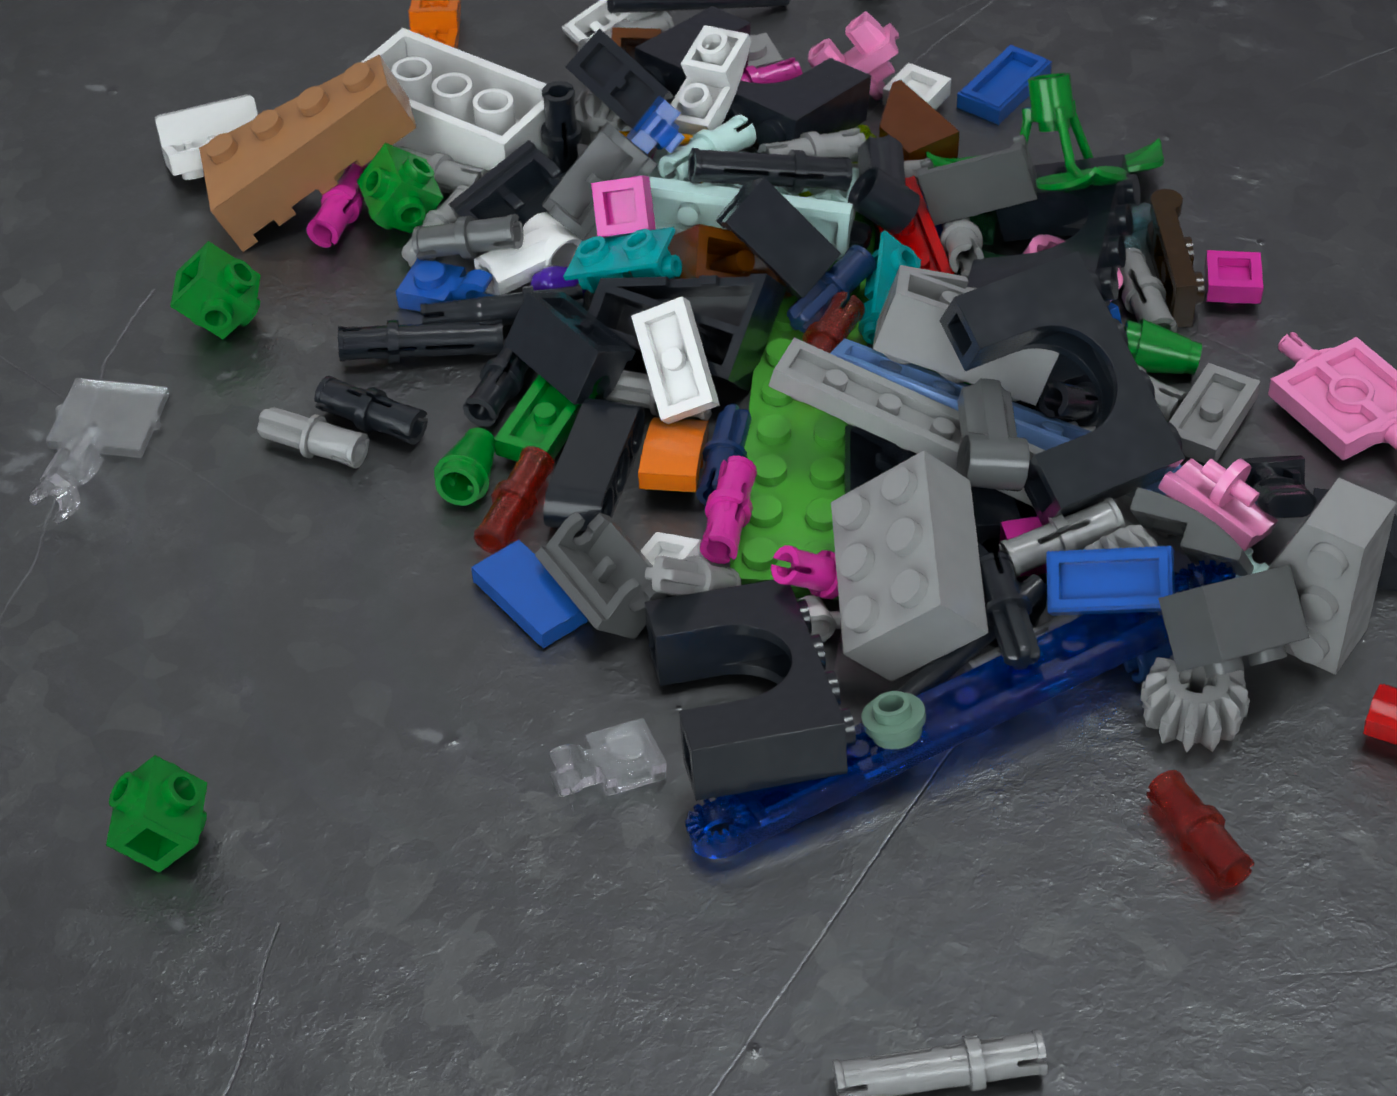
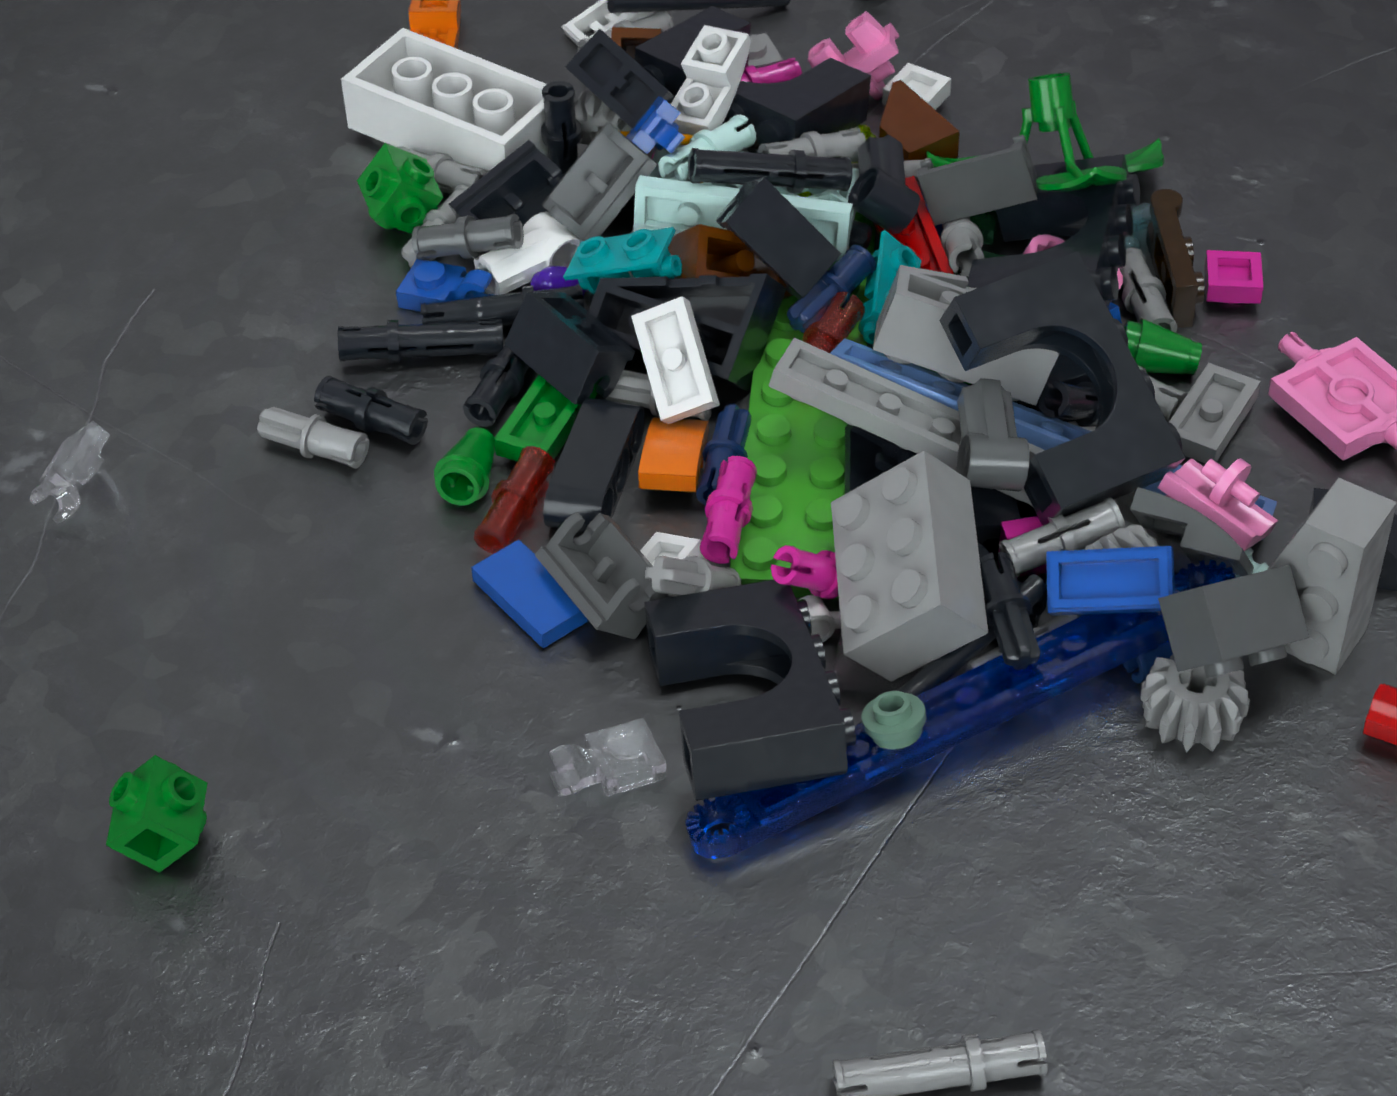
clear piece [46,378,169,458] -> none
white bracket [155,94,258,180] -> none
green brick [170,241,261,339] -> none
medium nougat wedge [199,54,417,252] -> none
dark pink pin [307,163,368,248] -> none
plate [591,176,656,238] -> none
blue tile [957,45,1052,125] -> none
clear red pin [1146,770,1254,889] -> none
black piece [1243,455,1317,518] -> none

